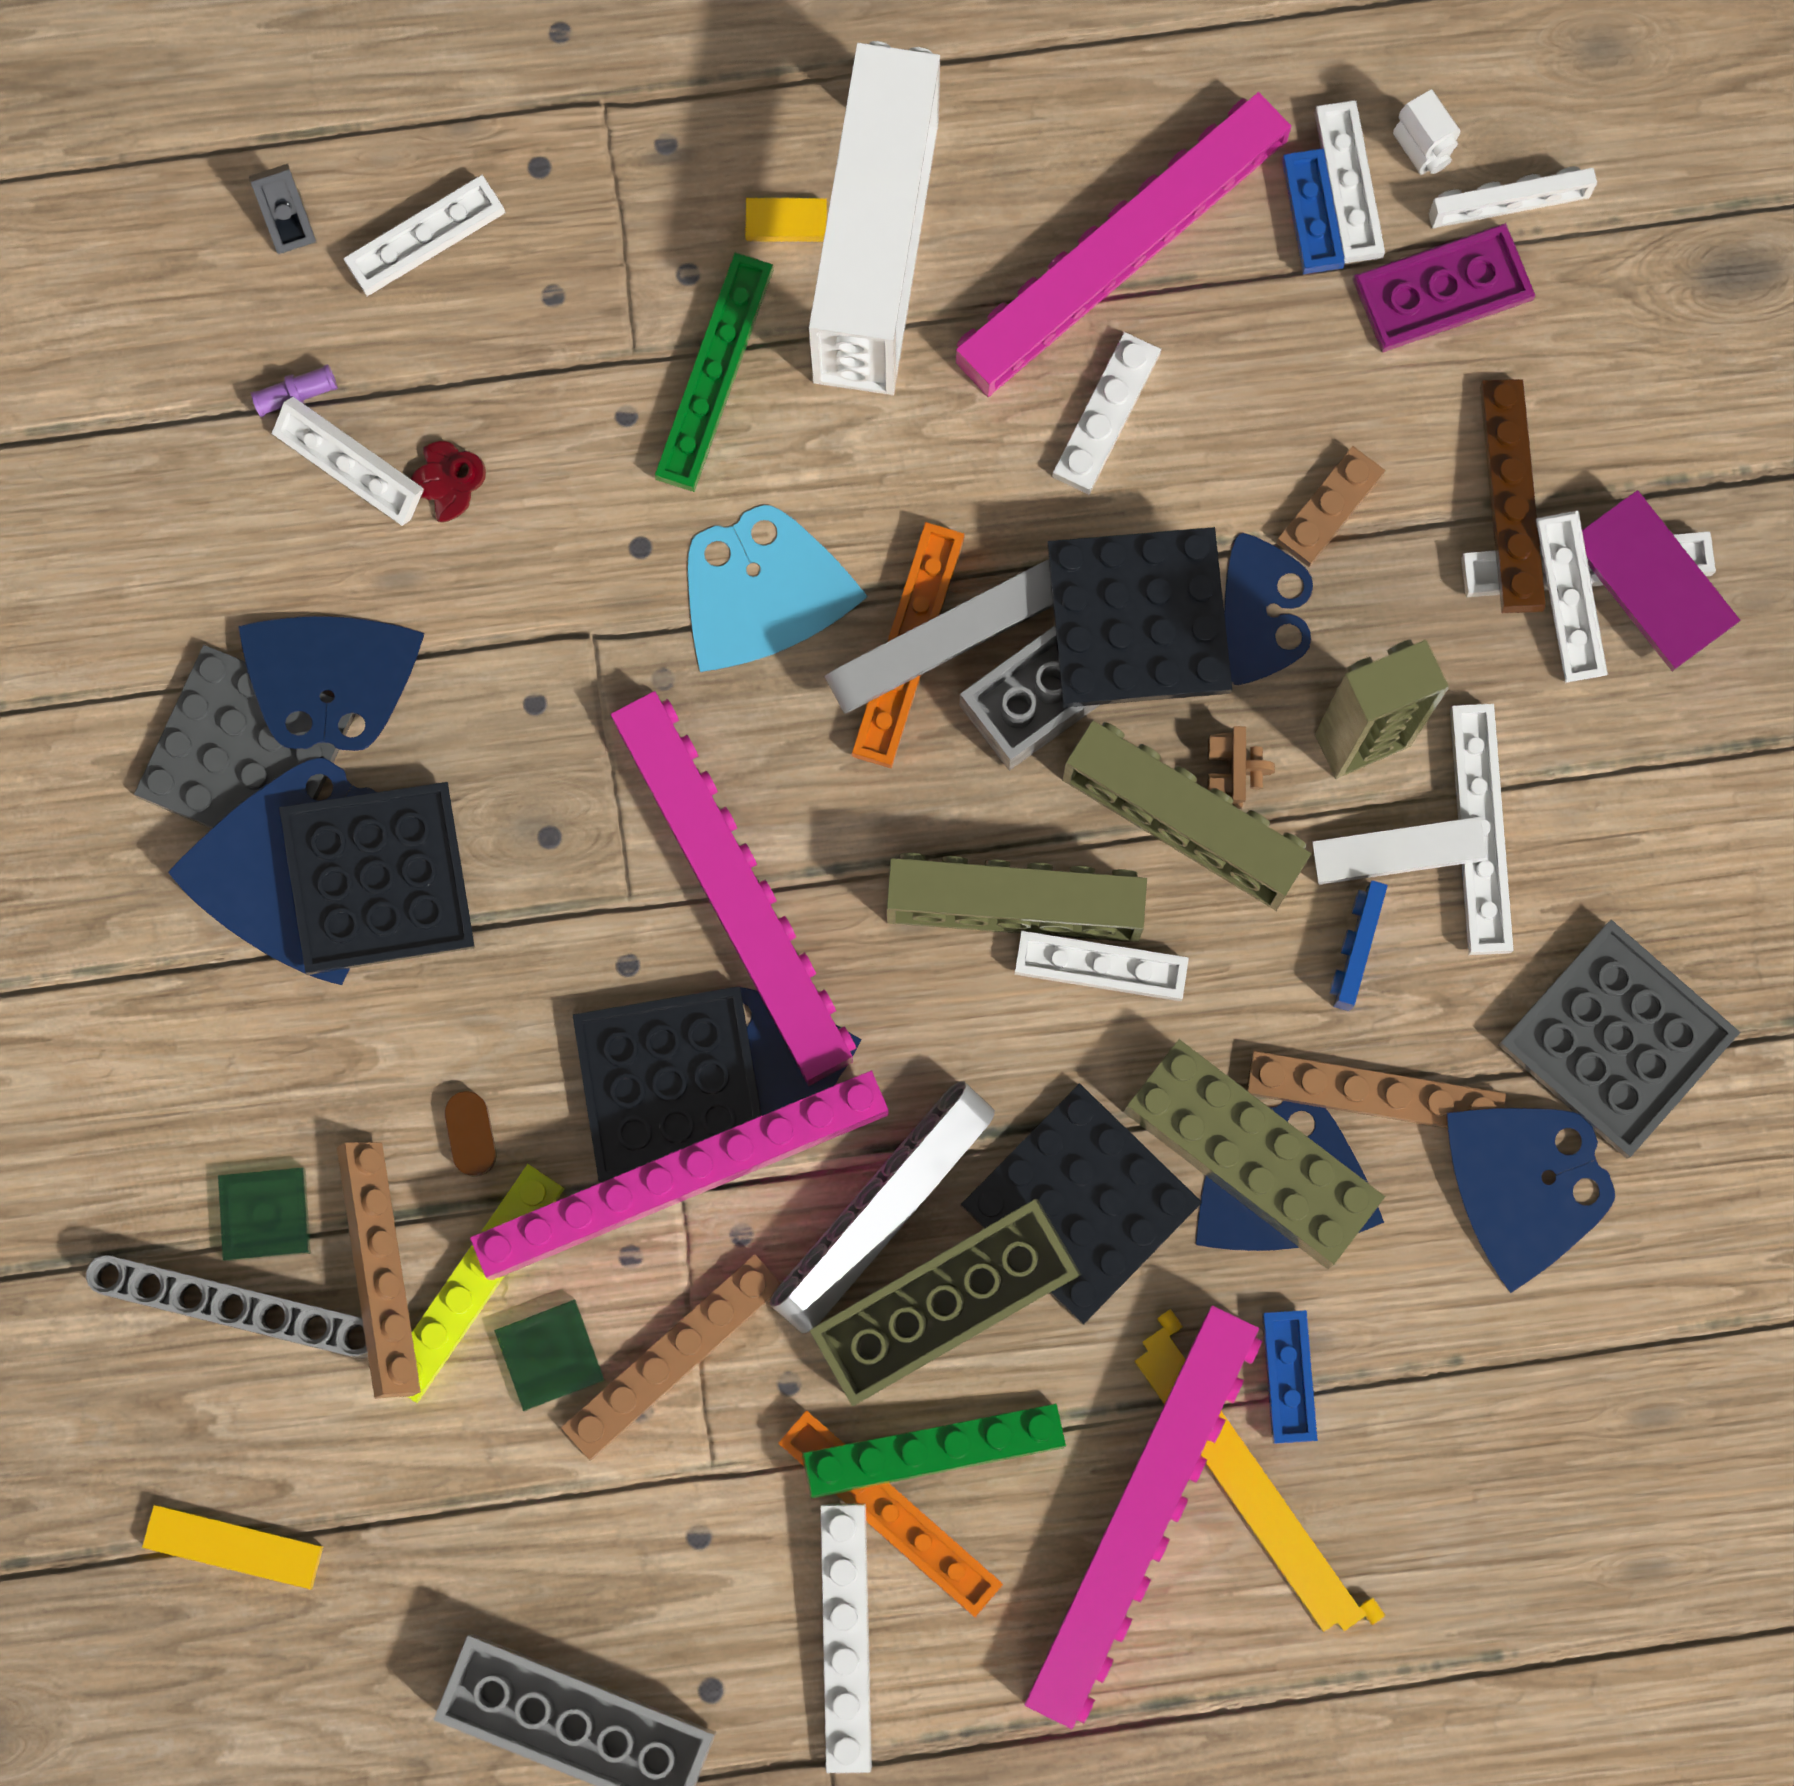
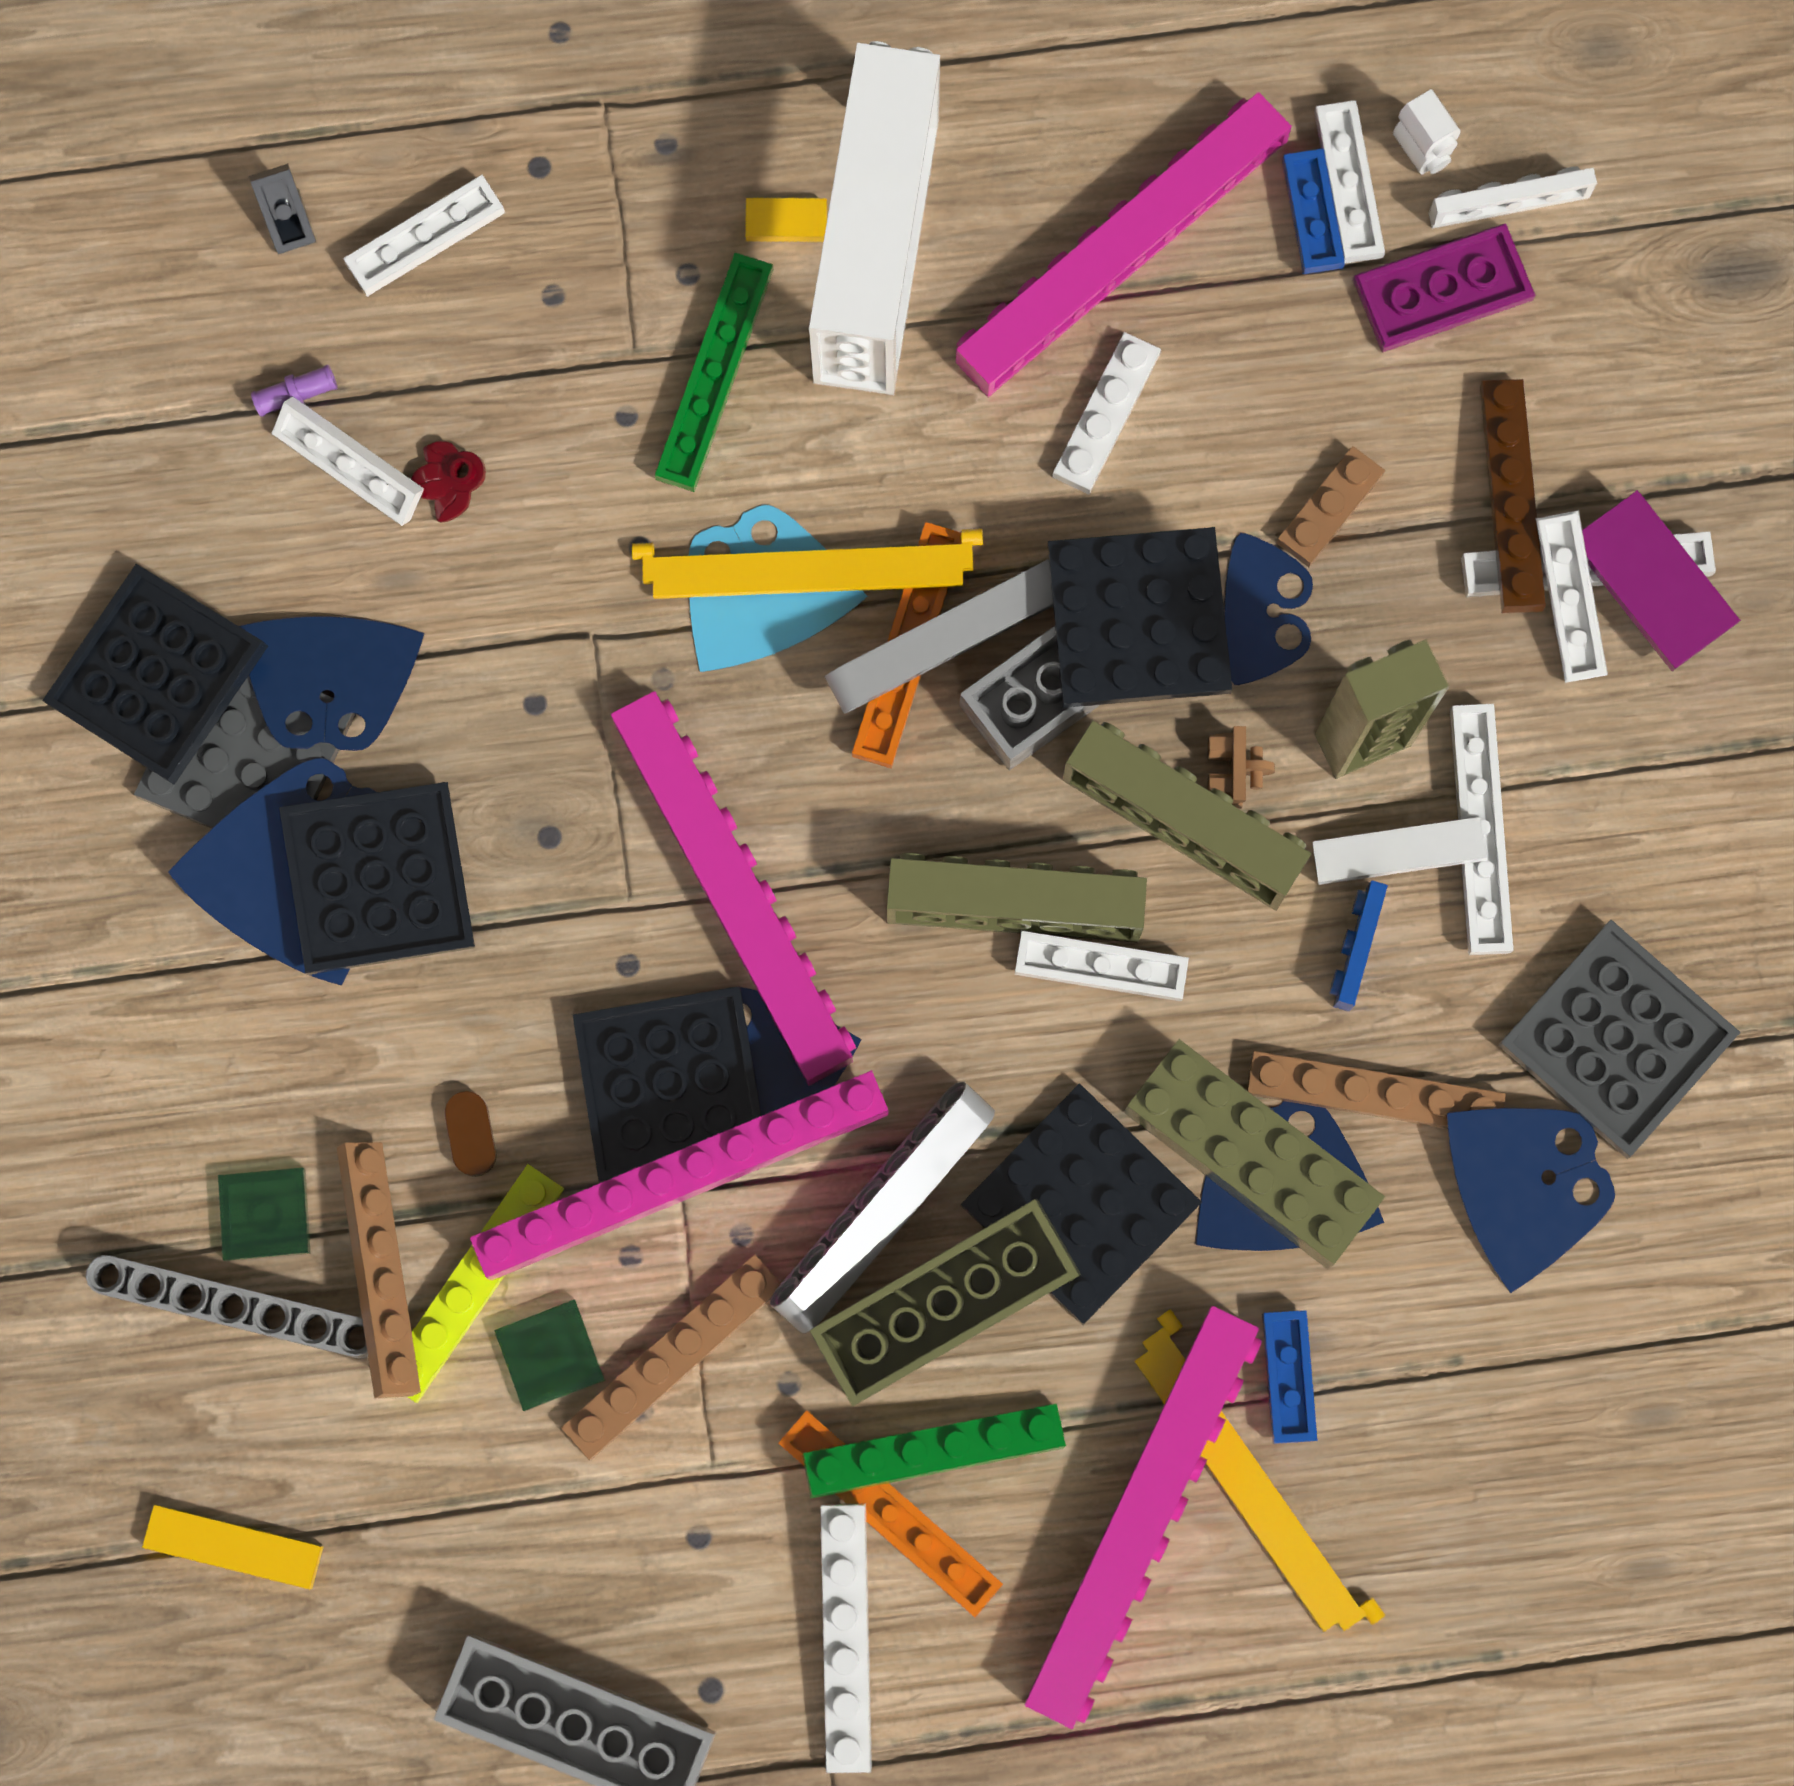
none -> black plate [42,564,268,785]
none -> yellow piece [632,529,983,599]

